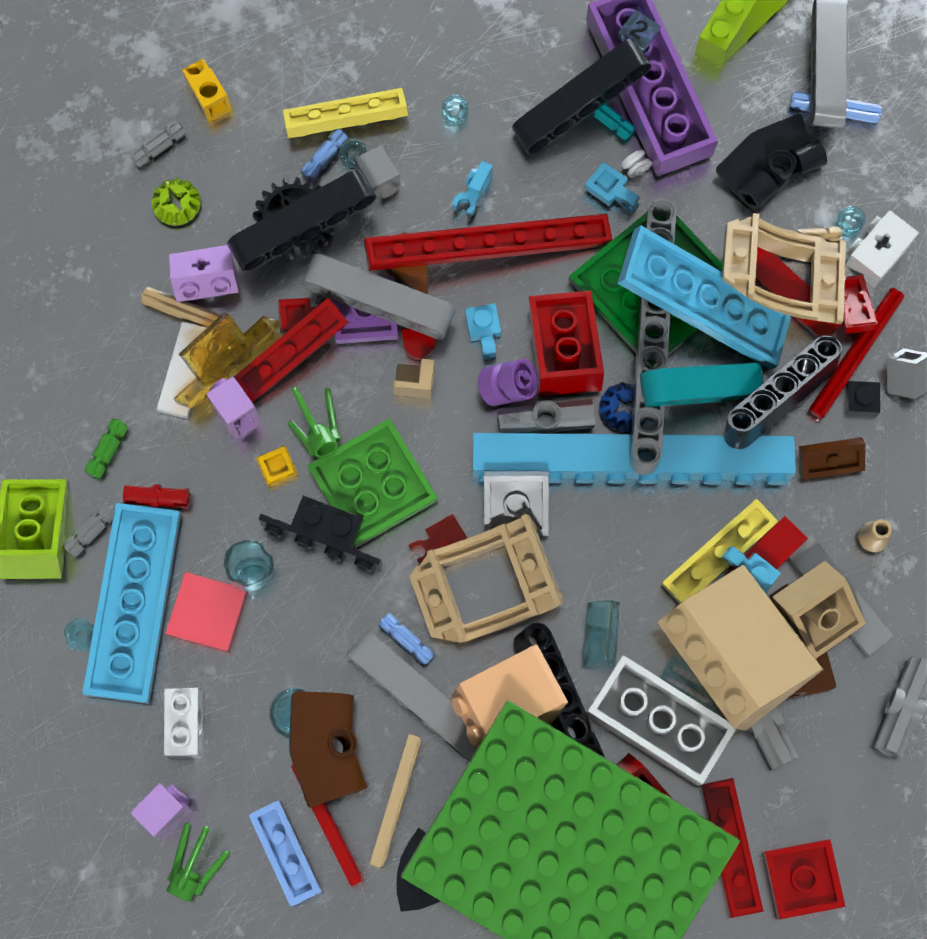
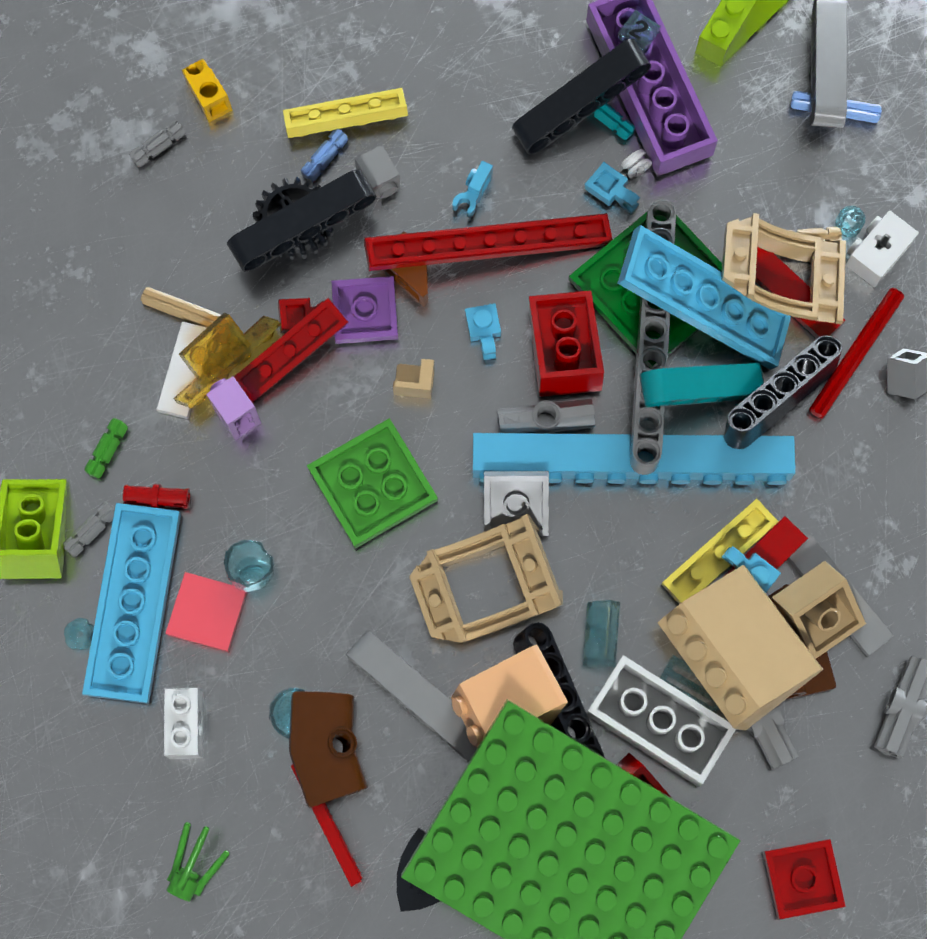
lavender brick [130,783,192,840] -> none
lime gear [151,177,201,226] -> none
lavender brick [169,245,239,302] -> none
light blue plate [249,800,322,907] -> none
yellow tile [256,445,298,488] -> none
black bracket [258,495,383,572] -> none
bright green plant [288,387,342,457] -> none
light grey beam [301,254,456,339] -> none
clear light blue bush [339,138,367,169] -> none
tan tile [369,734,421,869] -> none
light blue axle [379,614,435,666] -> none
red tile [401,329,435,360] -> none
clear red plate [408,514,467,565] -> none
clear light blue bush [442,95,469,126] -> none
medium lavender wheel [478,359,539,406] -> none
blue gear [599,382,646,432] -> none
red tile [700,778,764,918] -> none
black panel [716,113,827,210] -> none
reddish brown plate [799,437,865,480] -> none
red plate [842,275,878,334] -> none
black plate [846,381,880,416] -> none
tan cone [858,519,892,552] -> none

